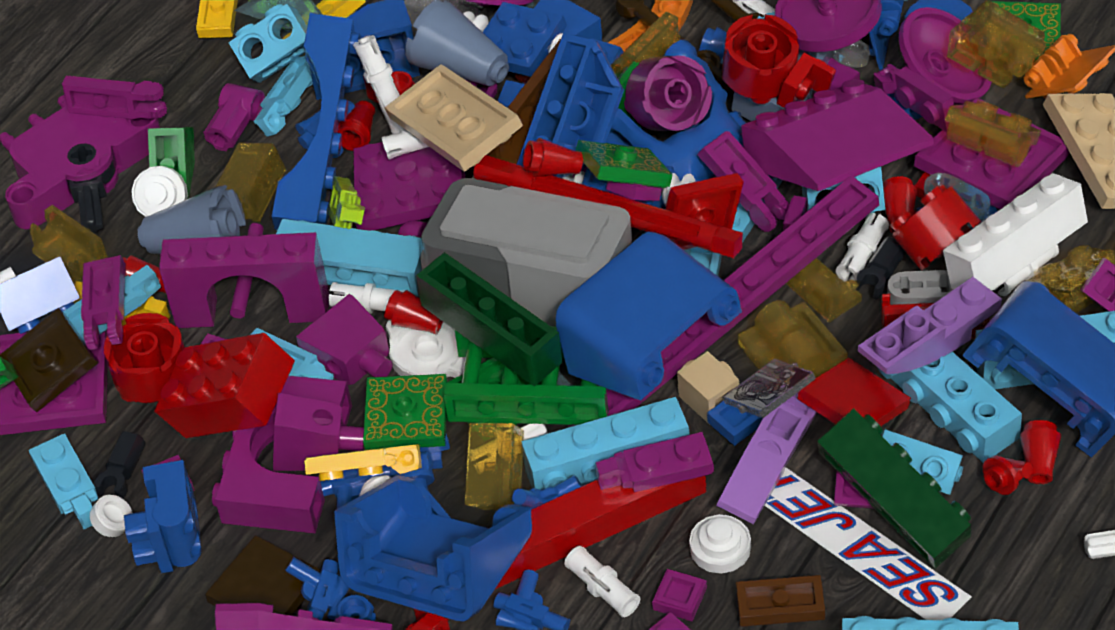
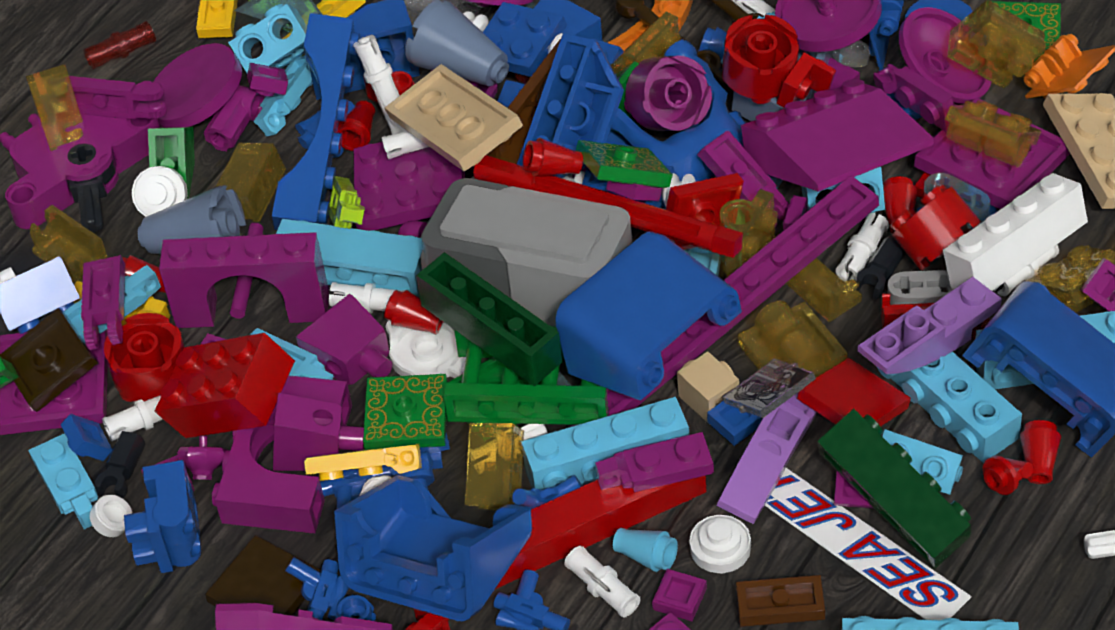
none -> clear yellow hinge [26,64,83,151]
none -> blue plate [60,414,112,461]
none -> clear red pin [83,21,156,69]
none -> white pin [102,395,163,441]
none -> magenta piece [153,43,242,127]
none -> magenta piece [177,436,227,480]
none -> magenta plate [247,63,288,96]
none -> medium azure cone [613,528,678,572]
none -> clear yellow plate [720,189,778,278]

